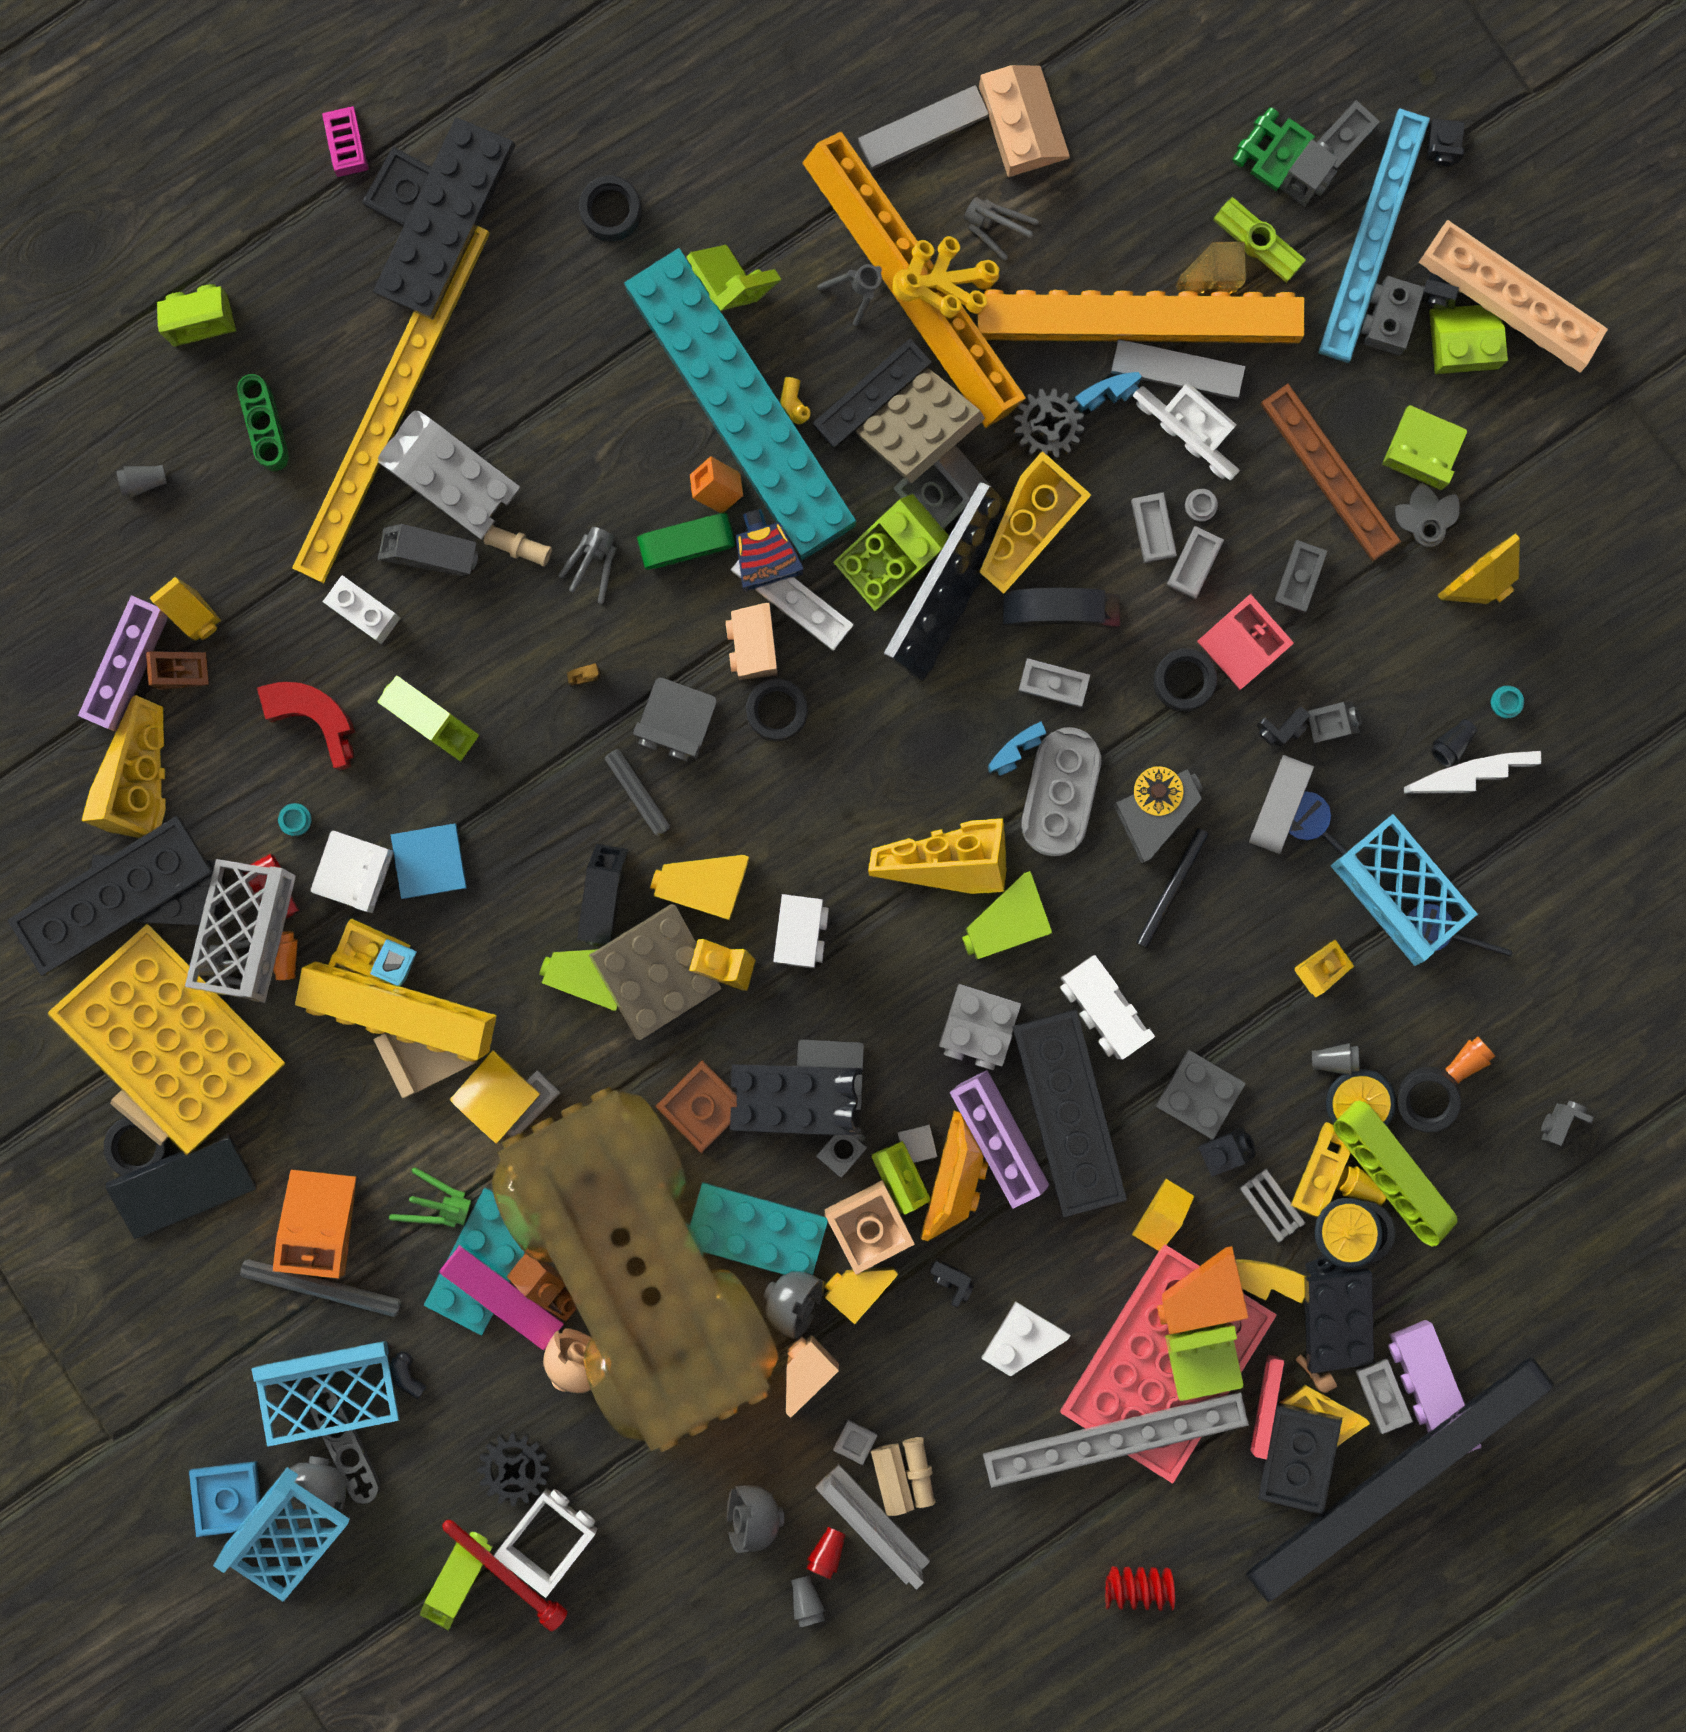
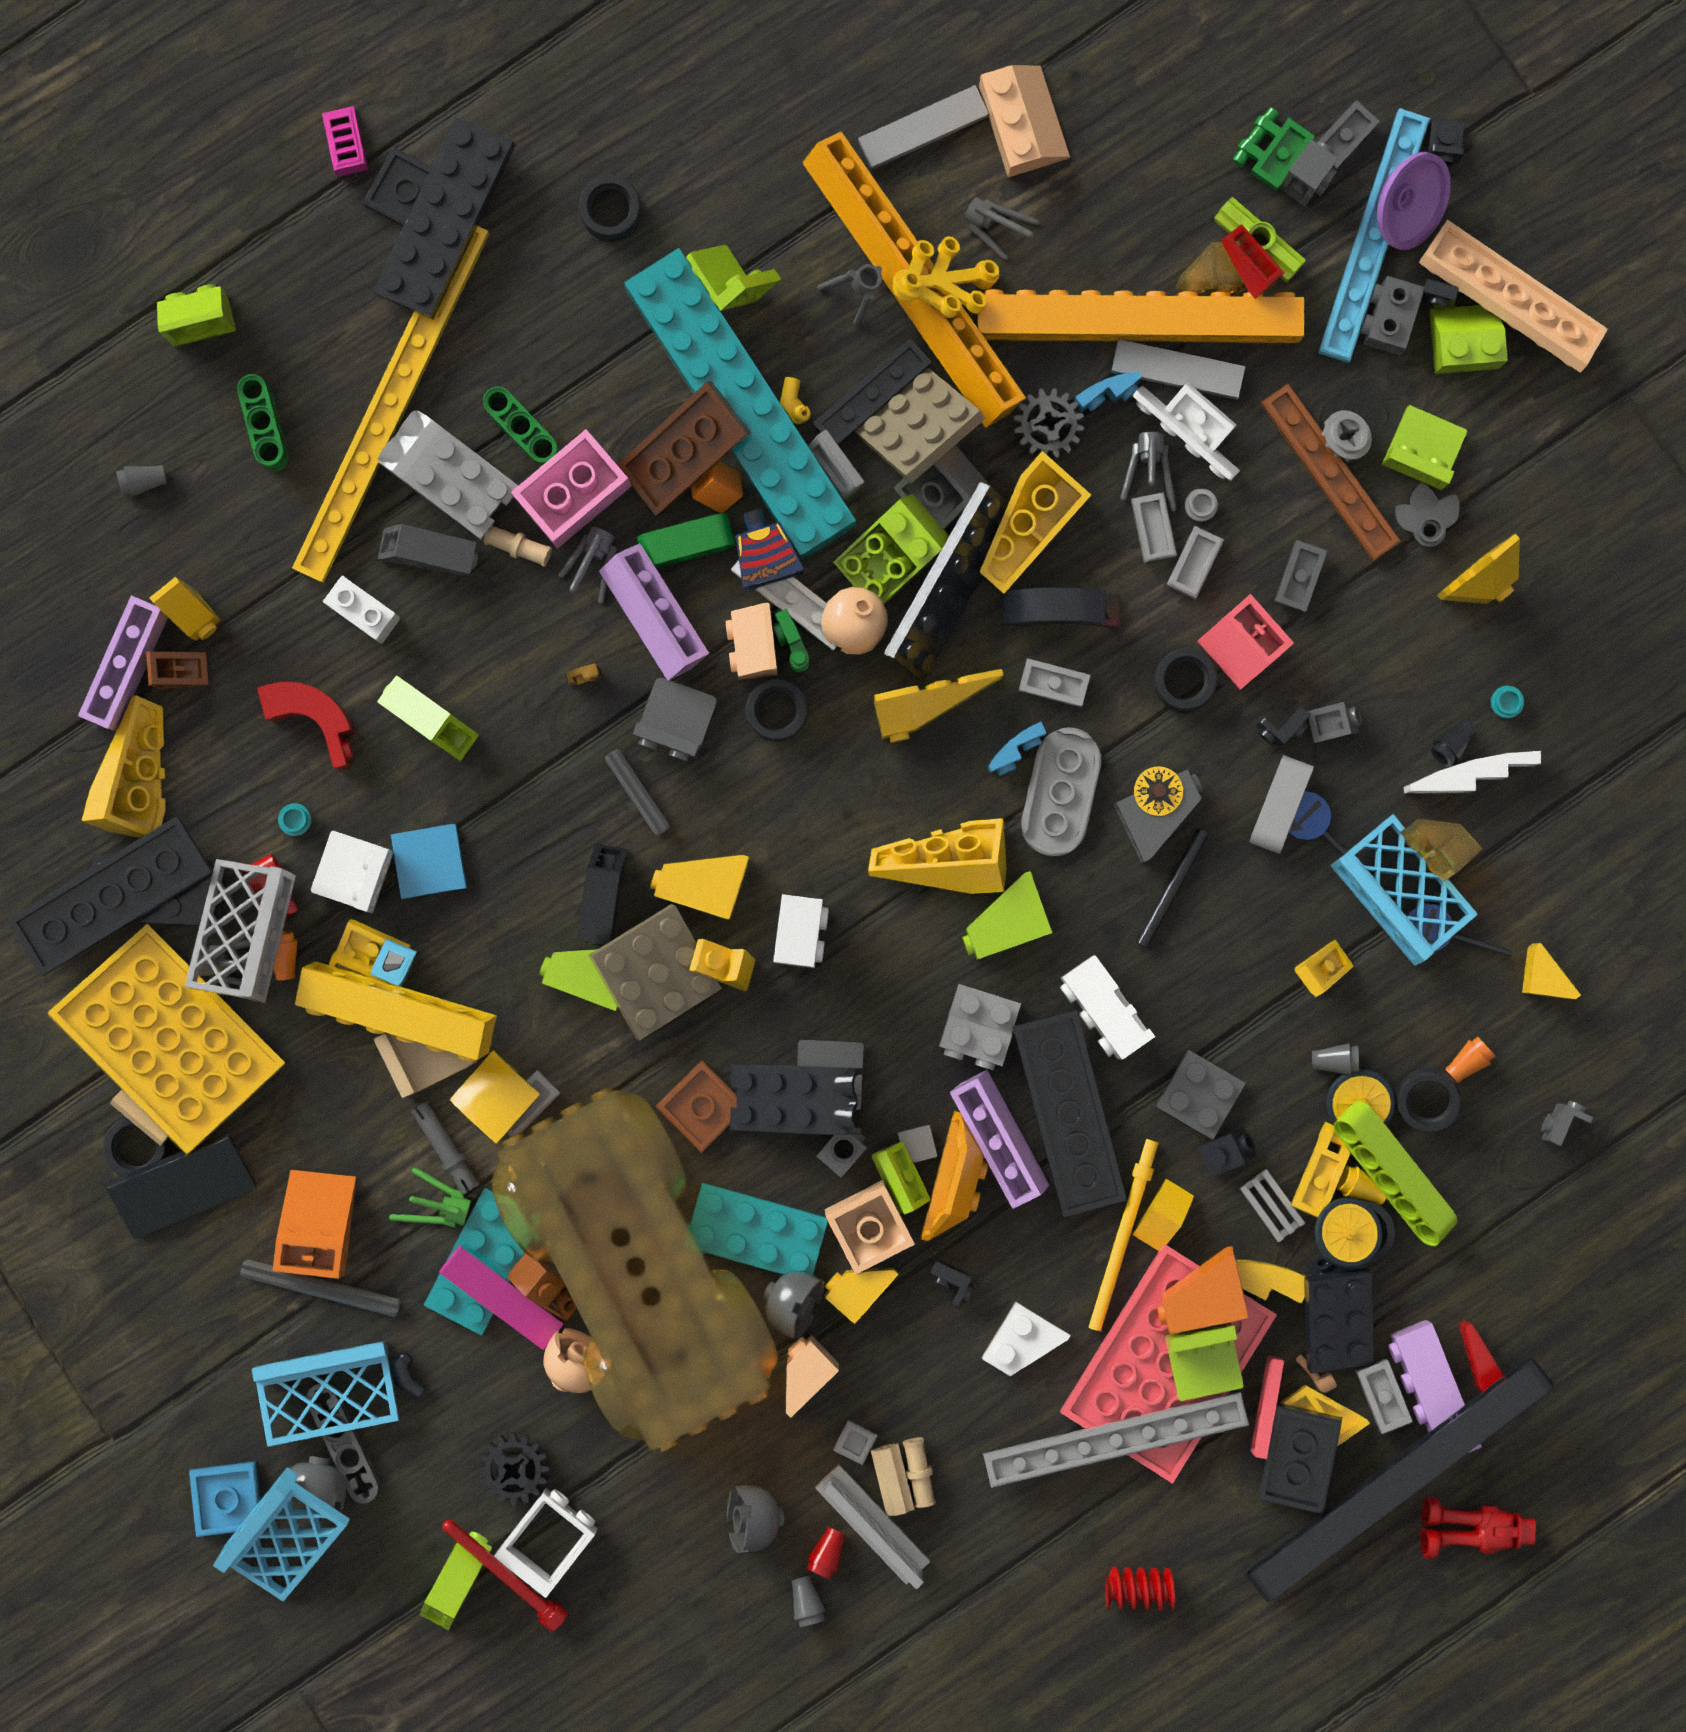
none -> dark grey pin [410,1101,480,1196]
none -> green beam [483,386,560,467]
none -> bright pink slope [511,429,632,549]
none -> lavender brick [599,543,709,681]
none -> reddish brown plate [617,381,751,516]
none -> green plate [772,609,809,673]
none -> light grey tile [808,430,864,500]
none -> light nougat cylinder [821,587,888,655]
none -> yellow wedge [874,669,1003,743]
none -> yellow bar [1089,1139,1159,1331]
none -> dark grey plant [1120,432,1176,512]
none -> red slope [1221,224,1284,299]
none -> light grey gear [1321,410,1372,462]
none -> medium lavender dish [1377,152,1451,250]
none -> clear yellow slope [1400,819,1483,882]
none -> red piece [1420,1496,1536,1559]
none -> red slope [1459,1321,1504,1392]
none -> yellow slope [1522,943,1581,999]

